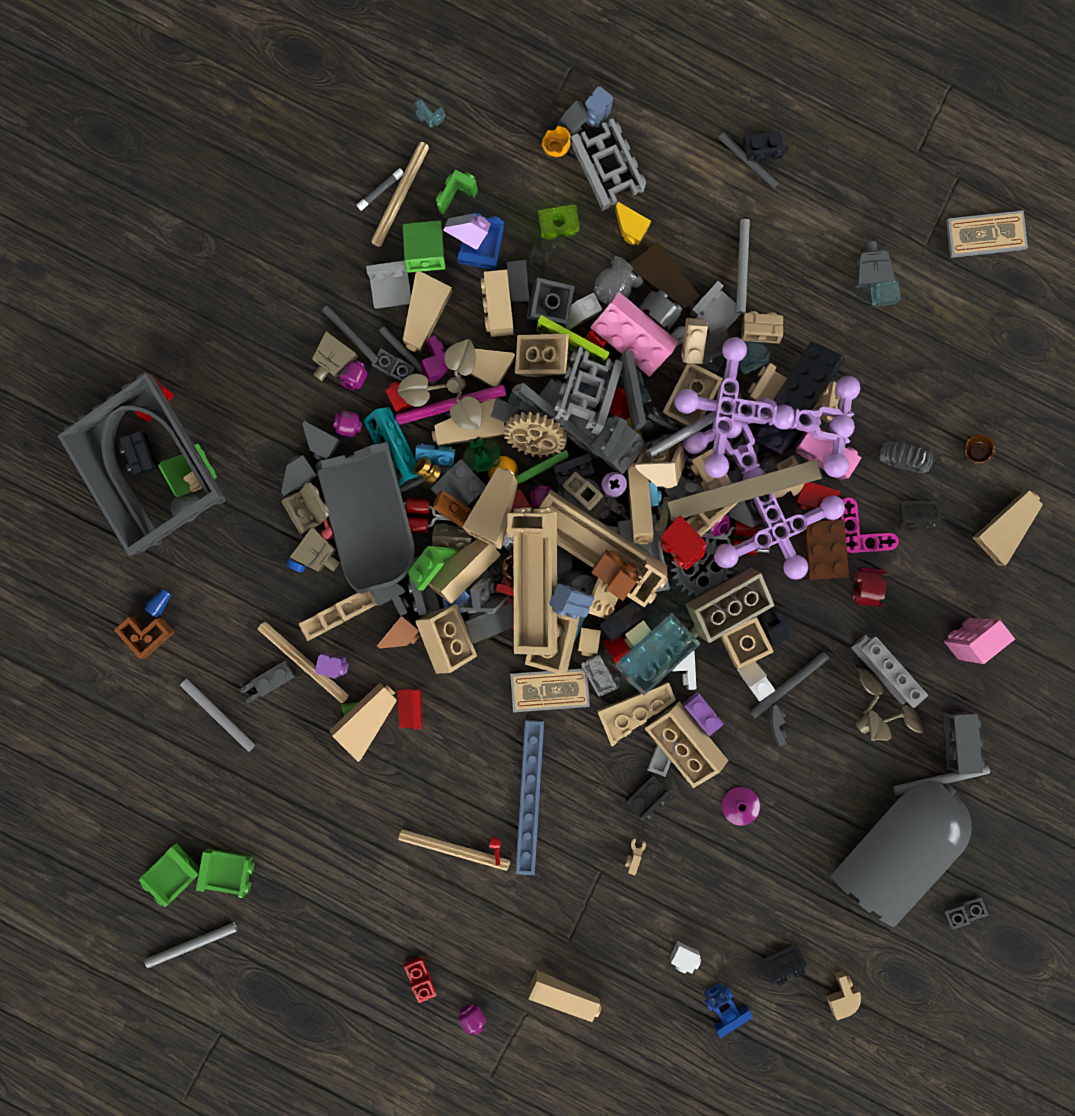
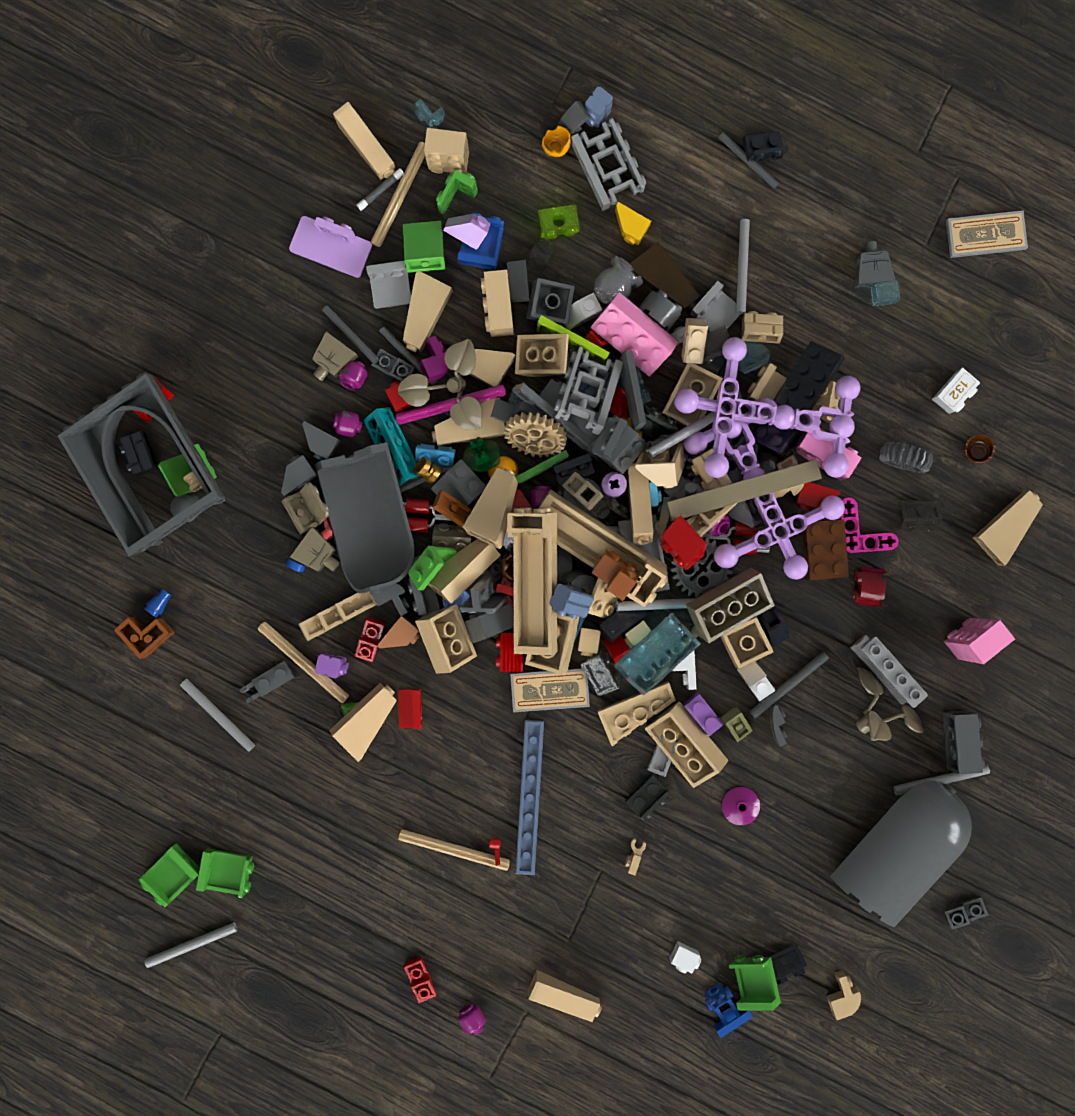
none -> lavender bracket [289,216,372,278]
none -> tan slope [333,102,396,180]
none -> red slope [355,617,386,662]
none -> tan brick [424,128,469,175]
none -> red brick [496,632,523,672]
none -> light grey piece [615,598,696,611]
none -> olive slope [720,708,753,742]
none -> bright green panel [729,955,781,1011]
none -> white brick [932,368,980,414]

